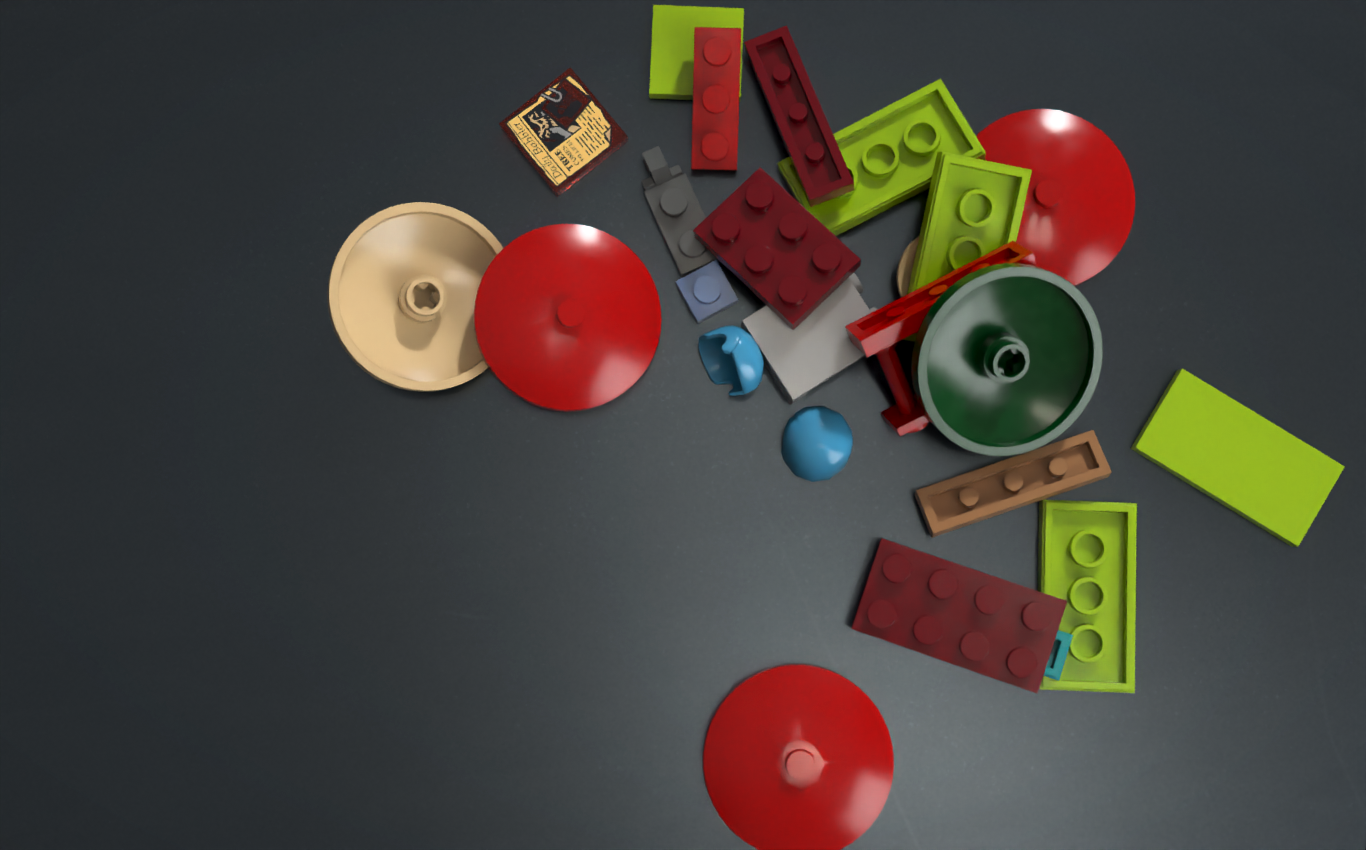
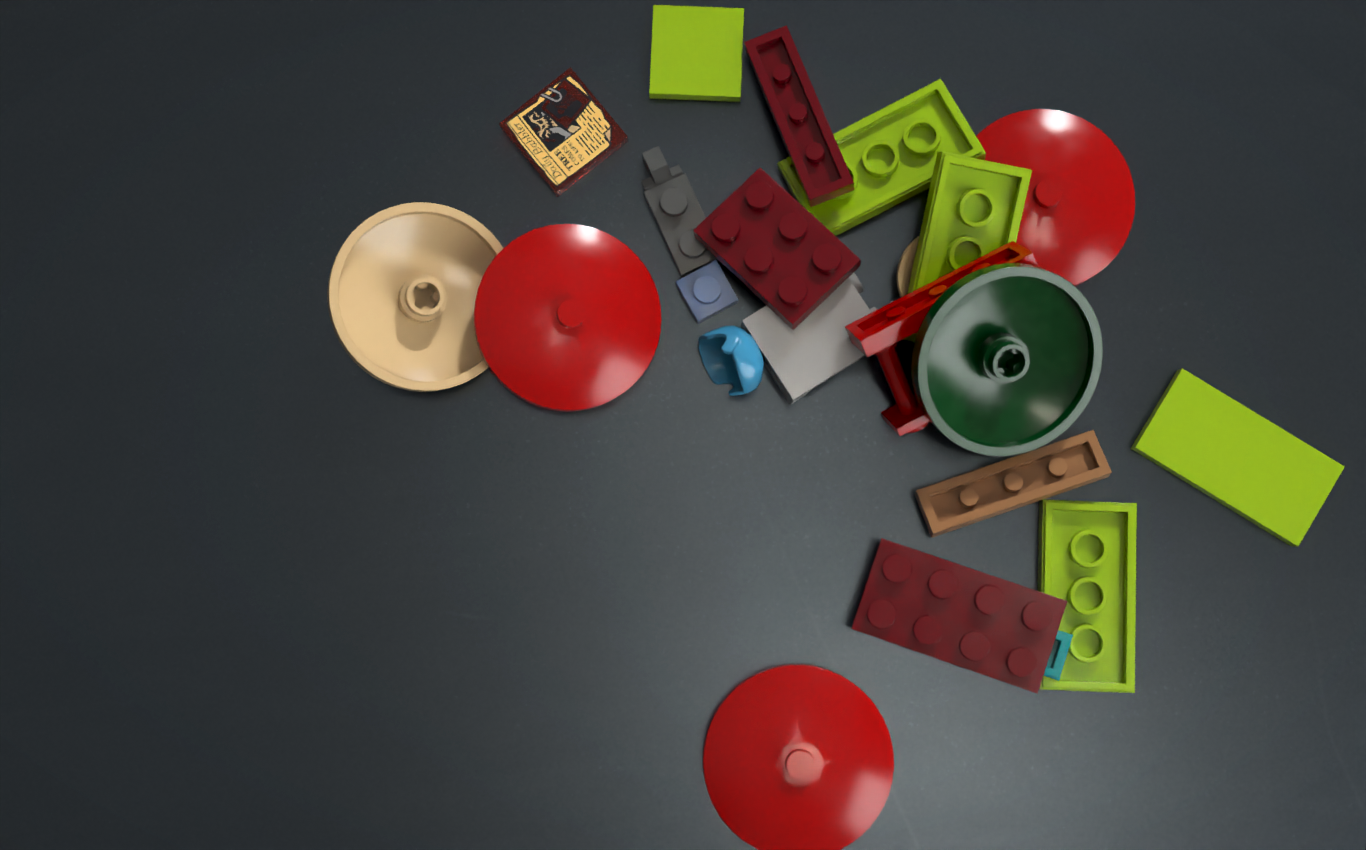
red plate [691,27,741,170] -> none
dark azure hair [781,405,853,482] -> none

